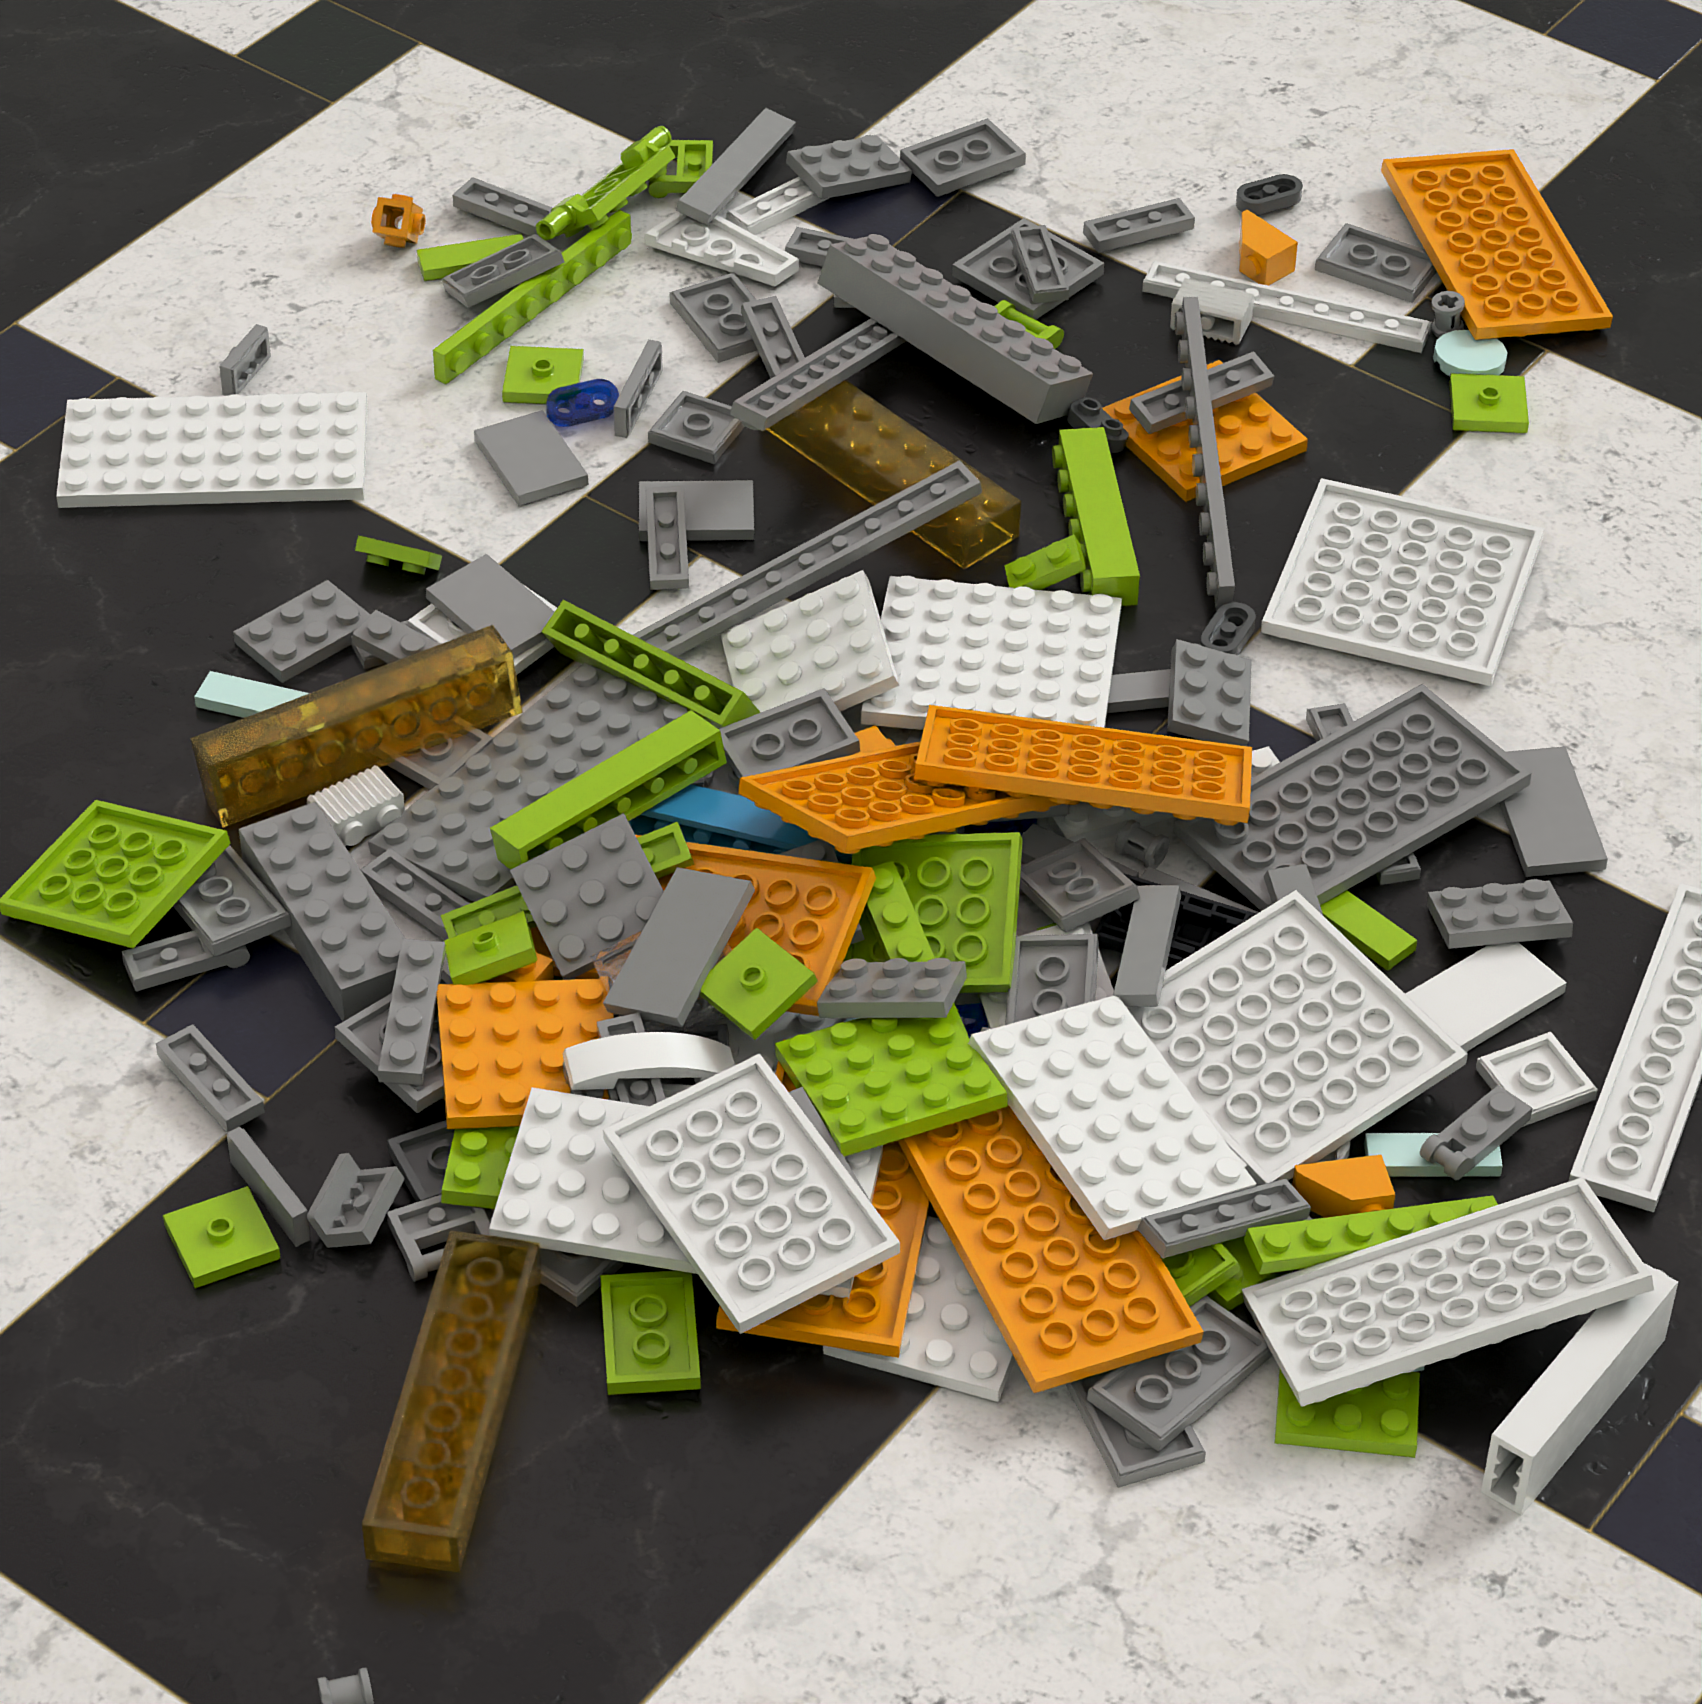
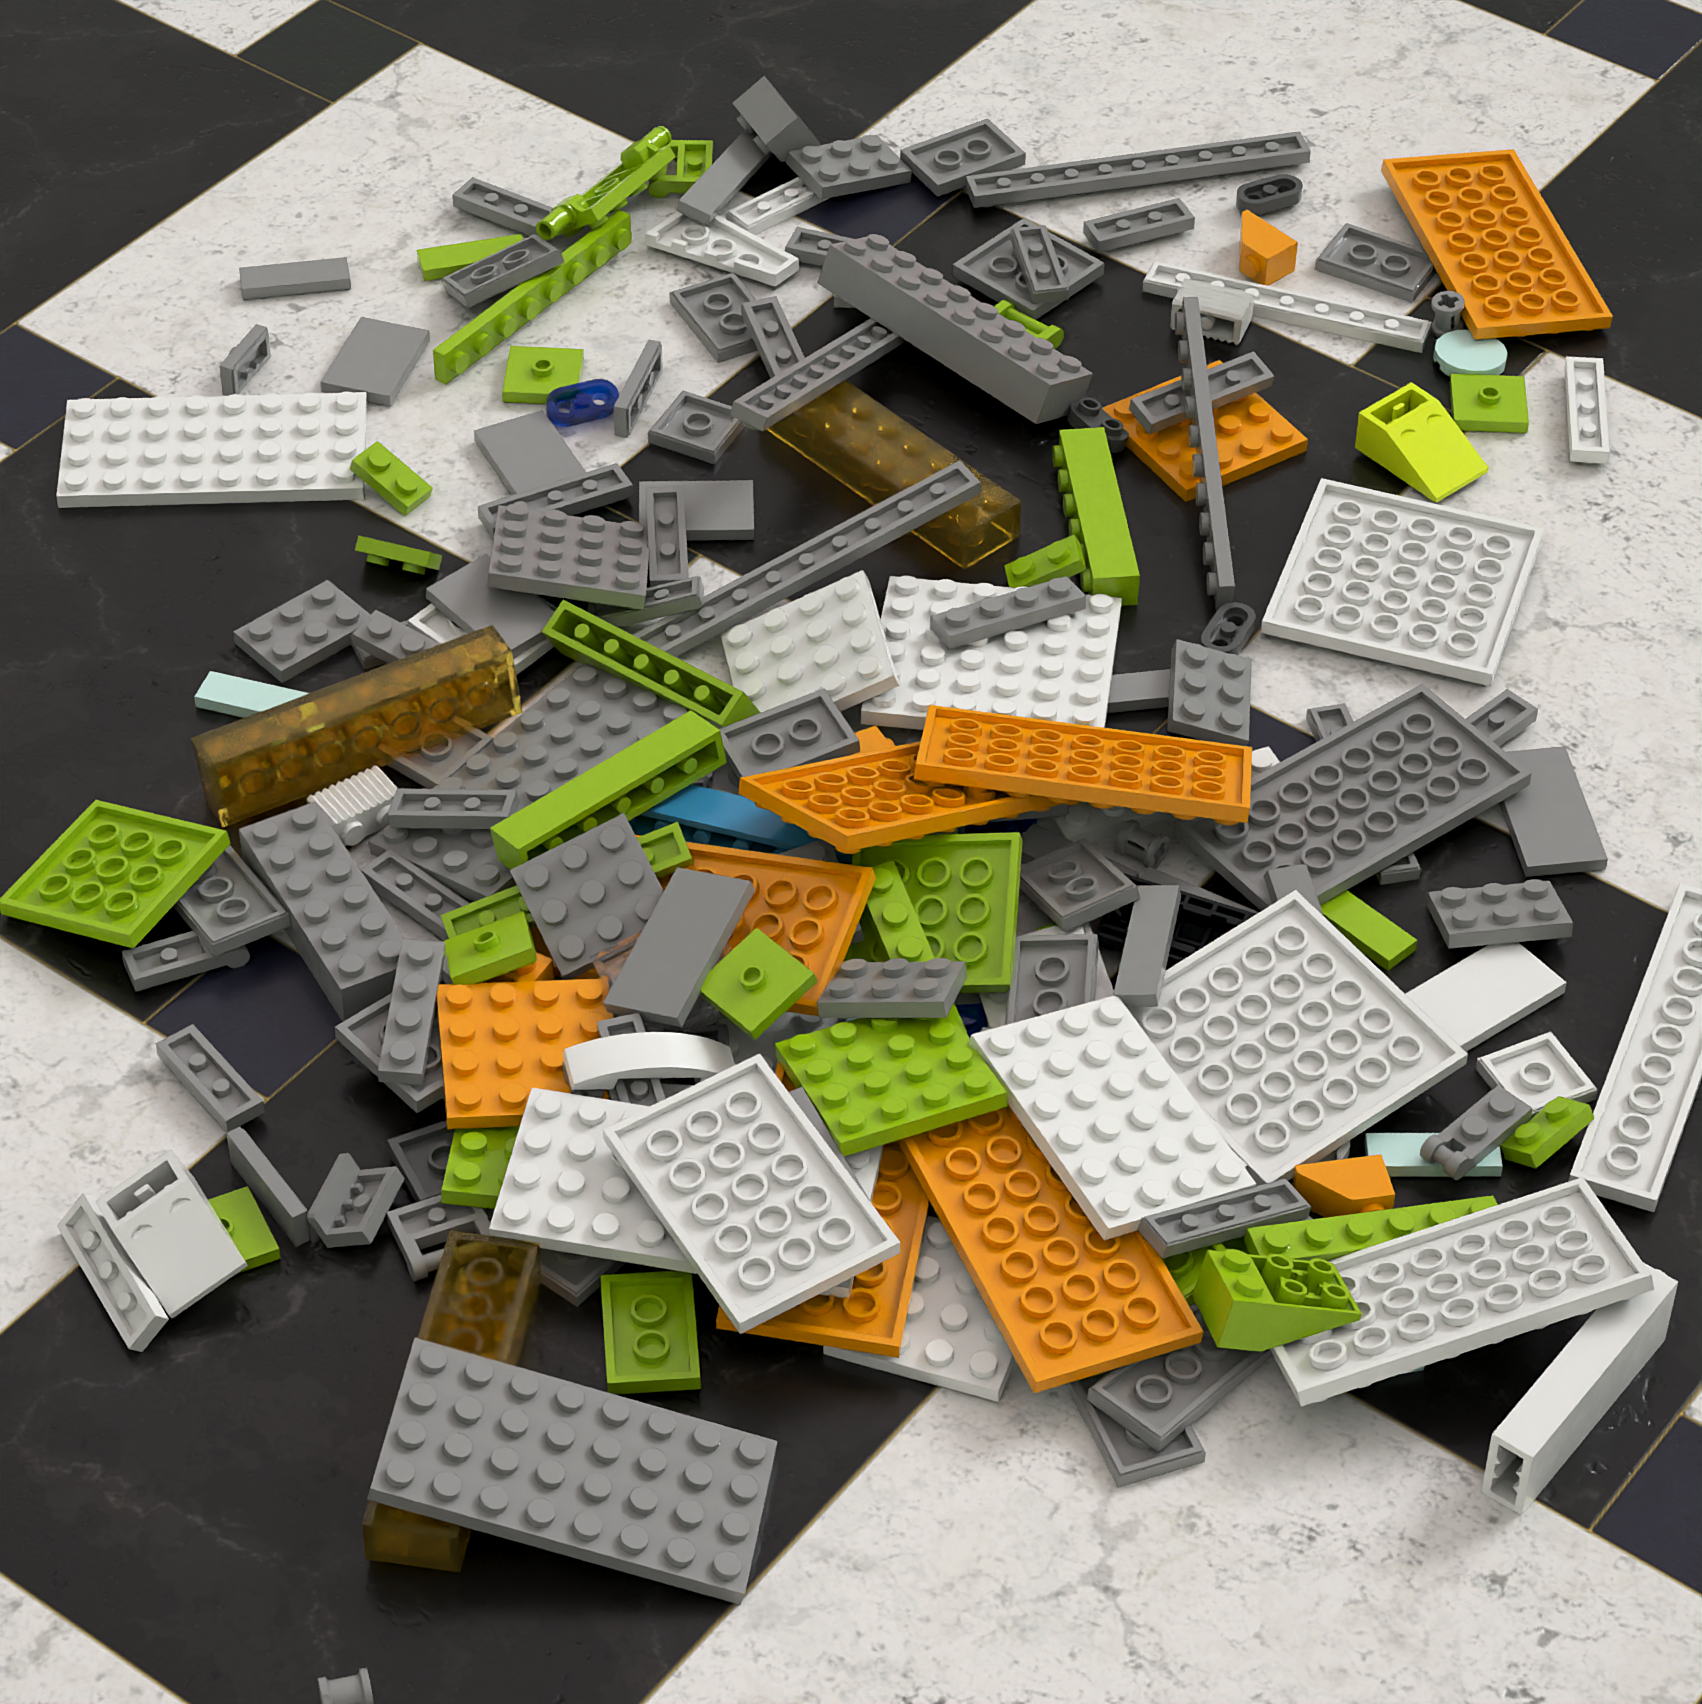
light orange brick [371,194,426,248] -> none
lime plate [1274,1367,1420,1458] -> none
none -> white plate [57,1193,169,1352]
none -> white slope [95,1149,248,1318]
none -> light grey tile [239,257,351,300]
none -> light grey tile [320,317,430,406]
none -> lime plate [349,441,433,516]
none -> light grey plate [367,1338,778,1605]
none -> light grey plate [387,788,520,830]
none -> light grey plate [478,463,633,539]
none -> light grey plate [487,504,650,610]
none -> light grey tile [587,576,704,628]
none -> light grey slope [733,76,821,162]
none -> light grey plate [930,576,1087,649]
none -> light grey plate [965,131,1311,208]
none -> lime slope [1192,1249,1362,1352]
none -> neon yellow slope [1355,382,1489,503]
none -> light grey plate [1466,689,1538,747]
none -> lime plate [1500,1096,1595,1169]
none -> white plate [1564,356,1610,464]

